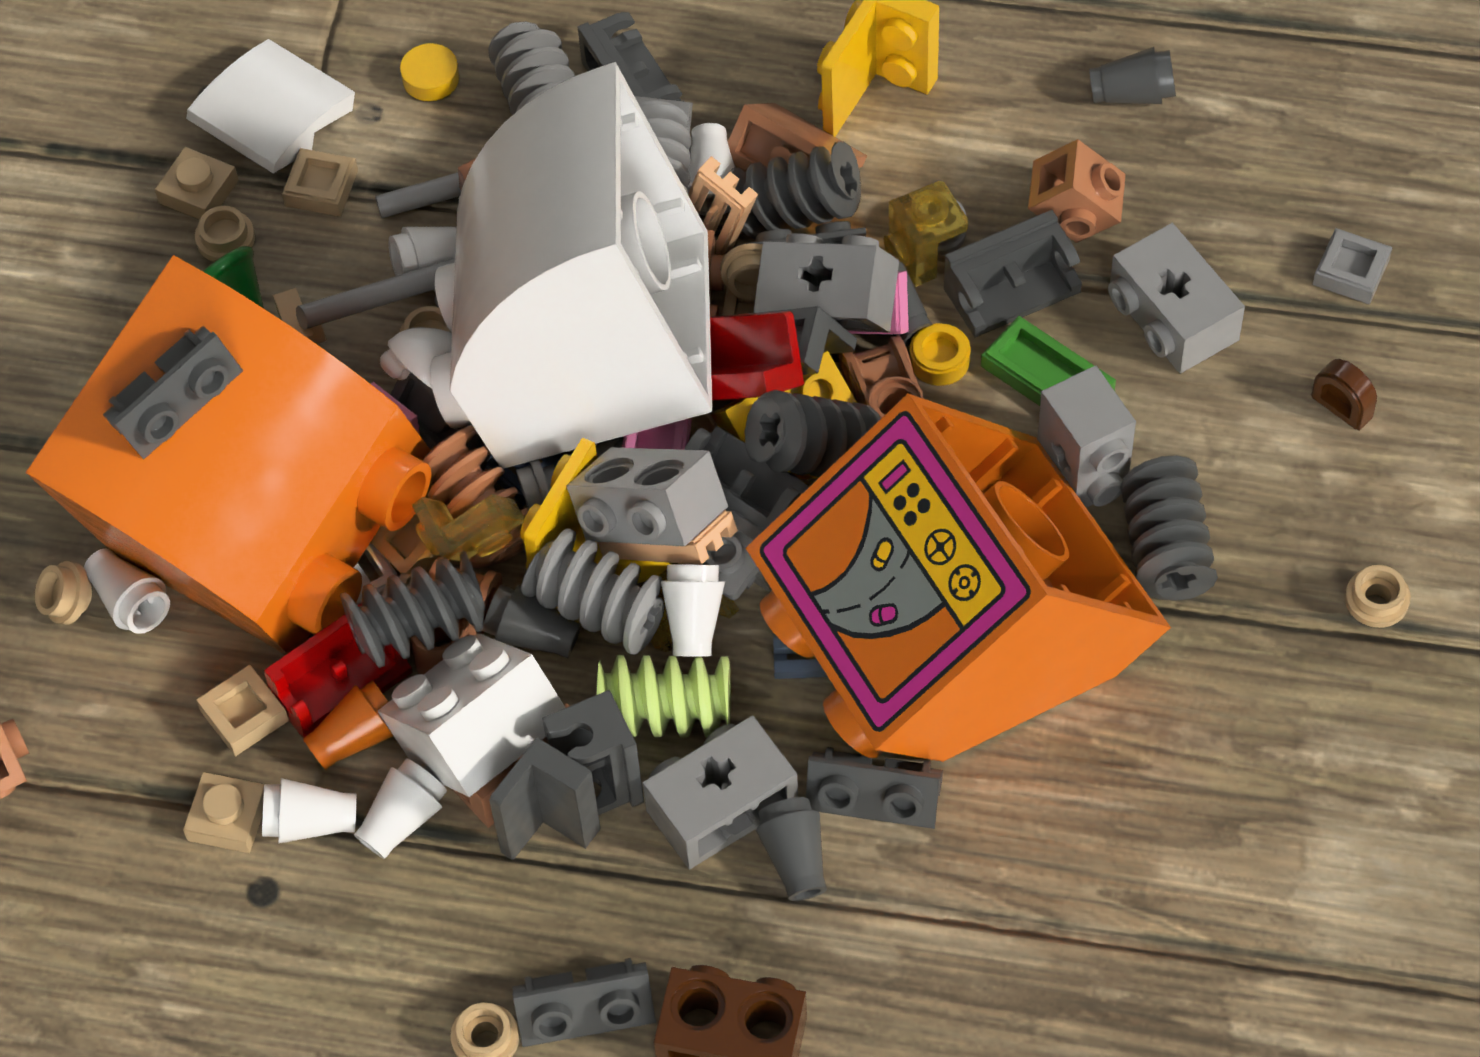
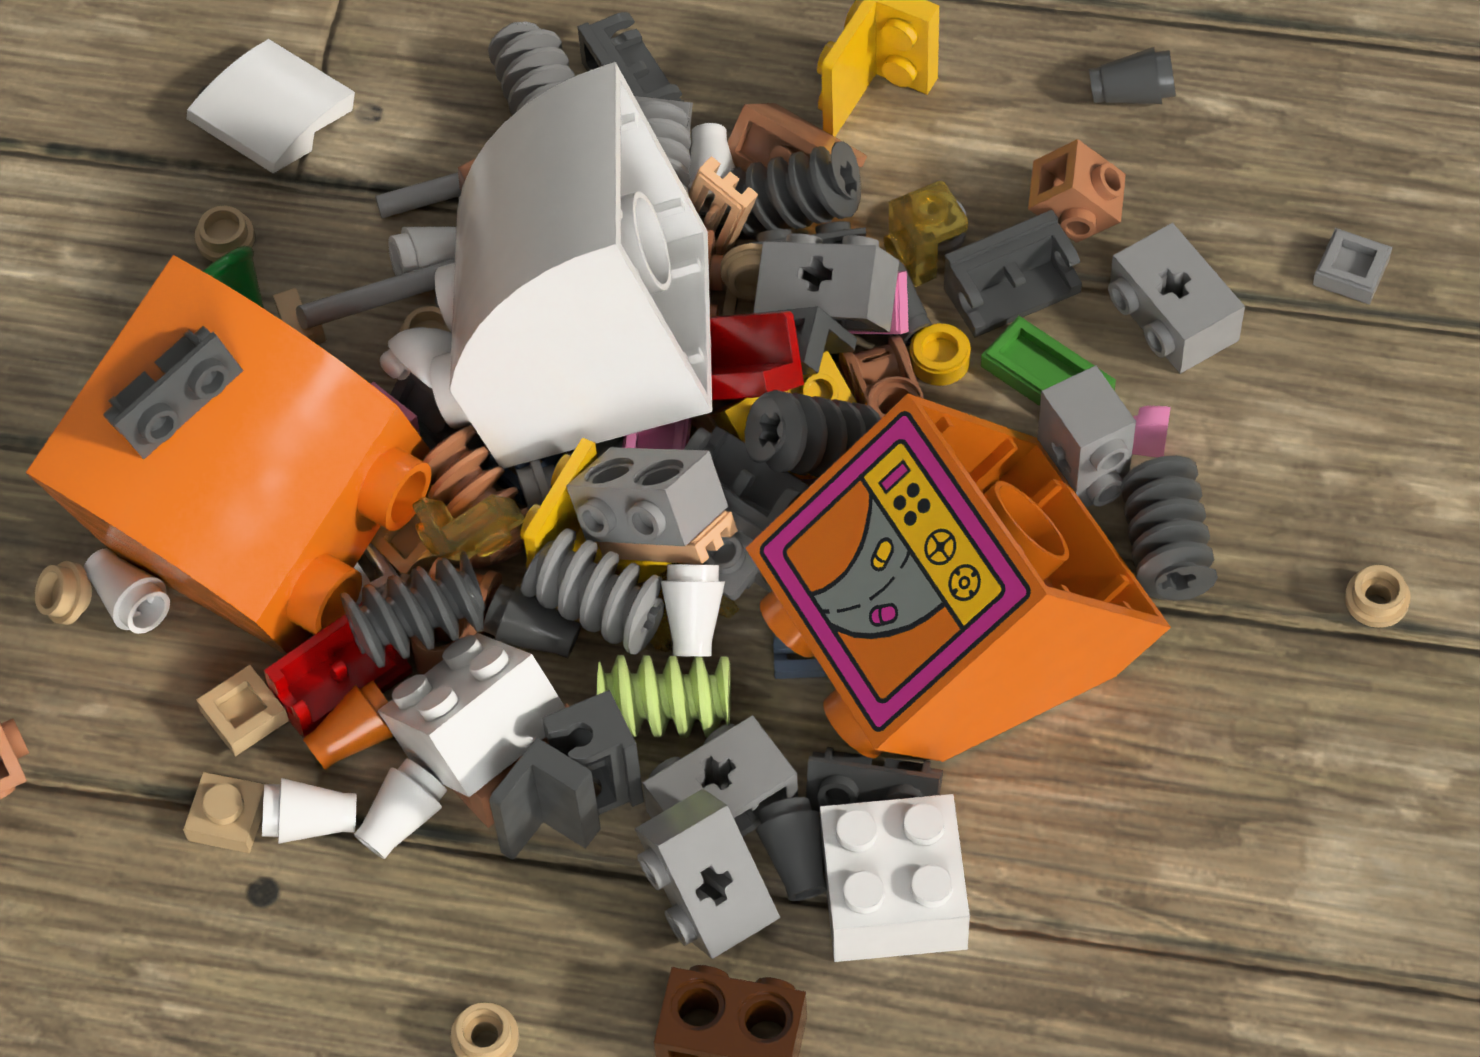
tan plate [155,147,239,220] -> none
tan tile [282,148,358,217] -> none
yellow tile [400,43,460,101] -> none
dark grey hinge [512,958,656,1047] -> none
reddish brown tile [1311,359,1377,431] -> none
none -> light grey brick [635,789,781,959]
none -> white brick [820,794,970,962]
none -> bright pink tile [1132,406,1171,458]

